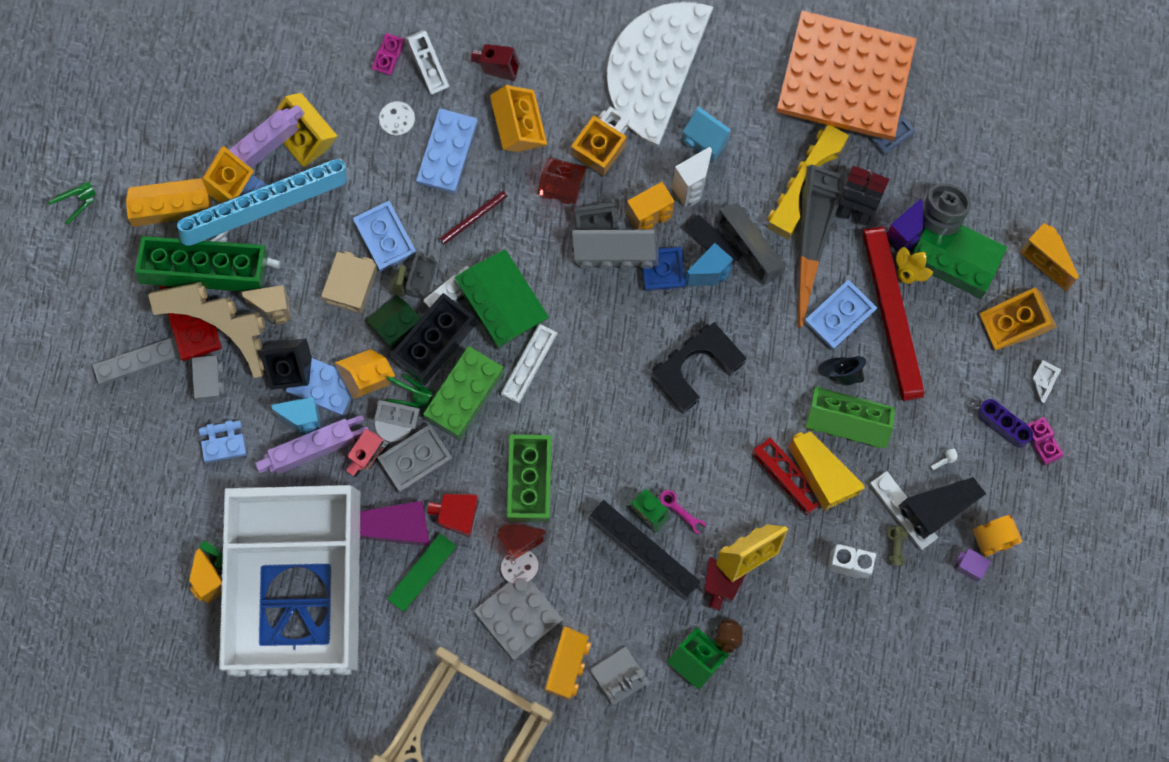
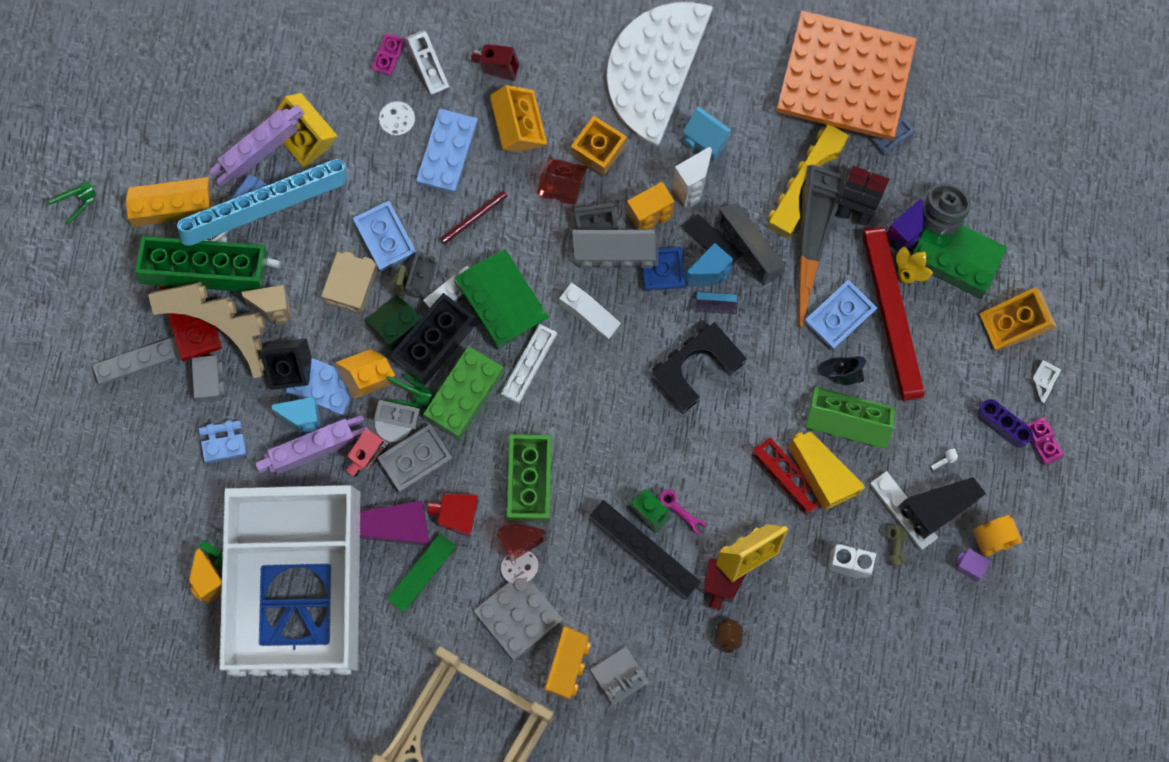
light orange slope [202,146,254,204] -> none
white brick [599,106,630,134] -> none
green slope [667,627,729,690] -> none
light orange slope [1020,223,1079,291] -> none
none -> white slope [559,283,621,340]
none -> clear purple slope [695,292,737,315]

